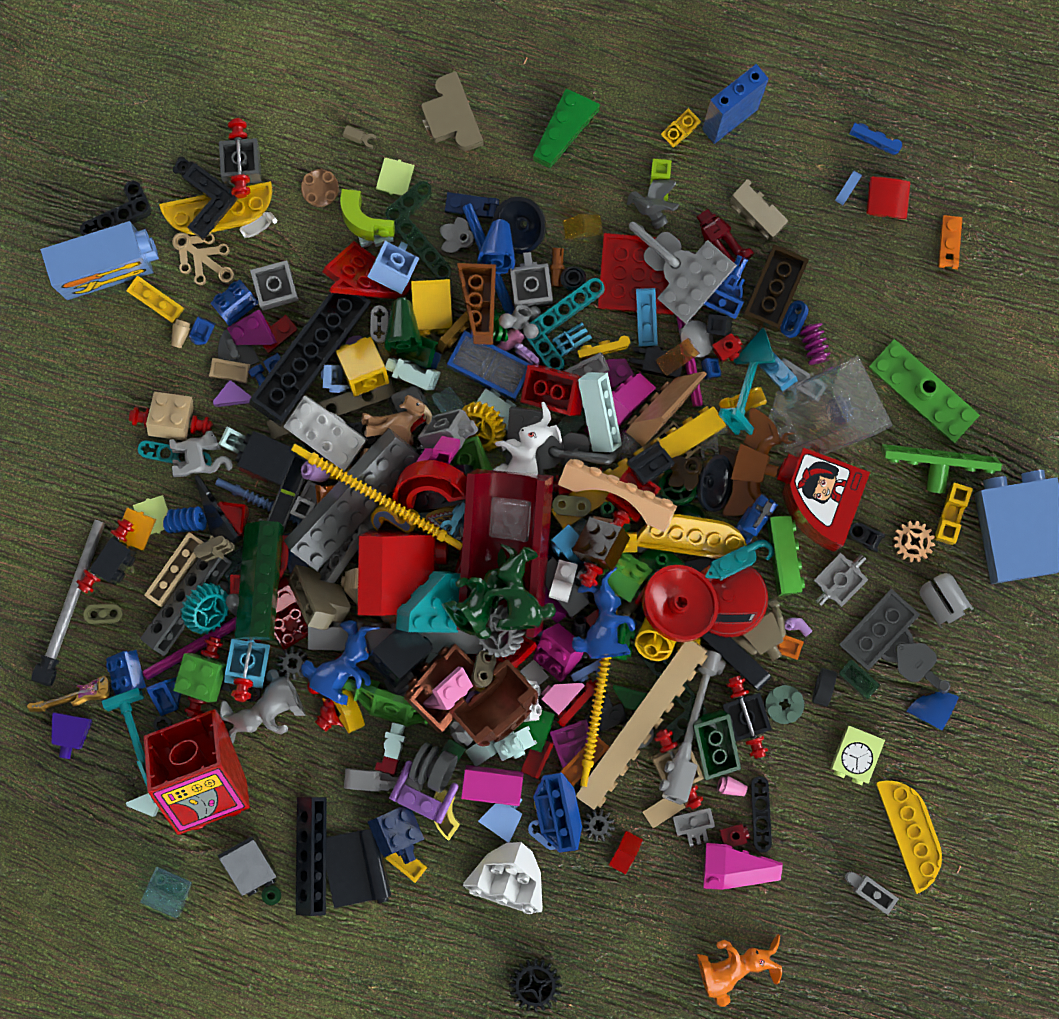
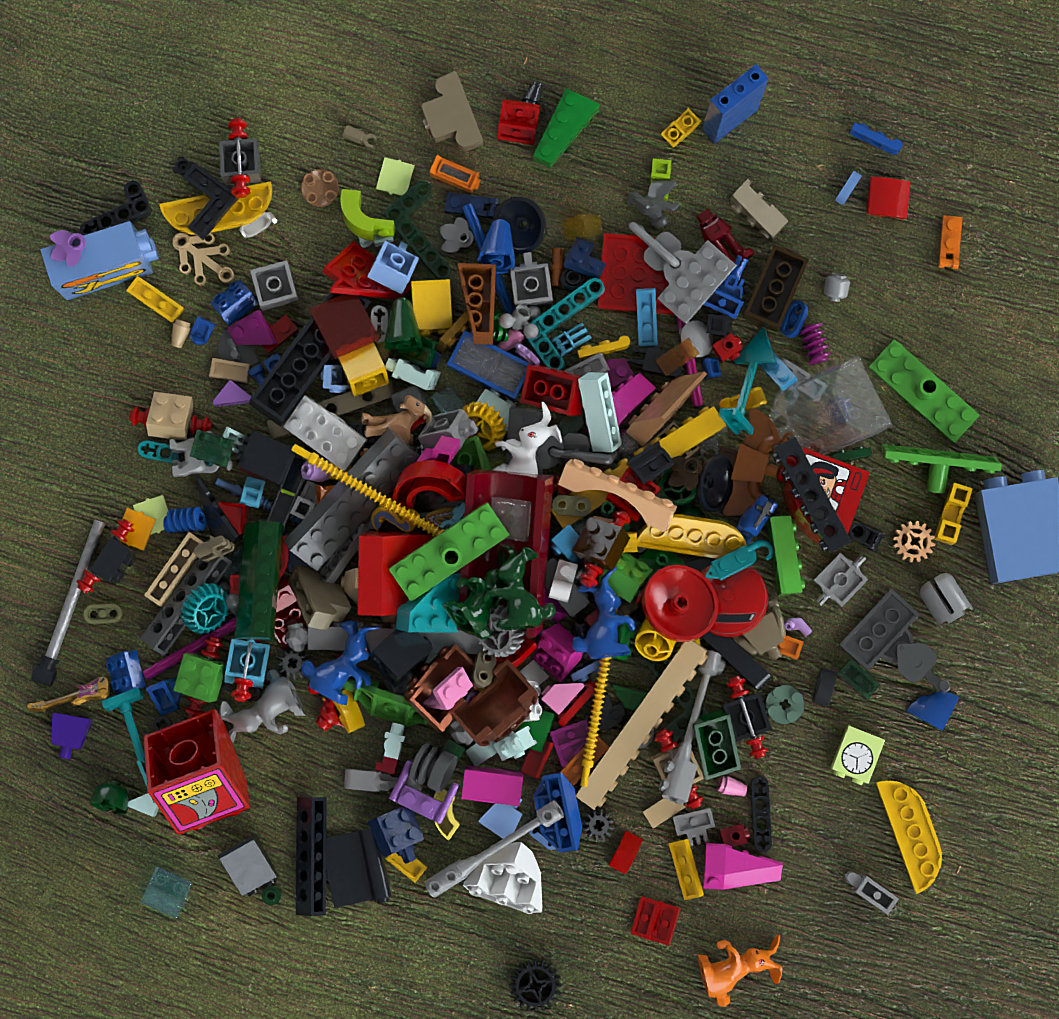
none -> medium lavender plate [50,230,86,267]
none -> dark green cylinder [90,780,130,815]
none -> clear green brick [190,429,235,467]
none -> medium azure slope [240,476,265,508]
none -> light grey rock [285,623,308,652]
none -> clear red piece [309,294,380,359]
none -> bright green plate [389,502,509,602]
none -> light grey bar [425,800,564,898]
none -> orange window [429,155,481,194]
none -> red slope [497,99,540,145]
none -> black cone [522,81,543,105]
none -> dark blue plate [563,237,606,279]
none -> red slope [630,896,681,946]
none -> yellow plate [669,839,704,900]
none -> black brick [772,437,852,554]
none -> light grey head [823,273,850,302]
none -> dark green plate [831,446,872,463]

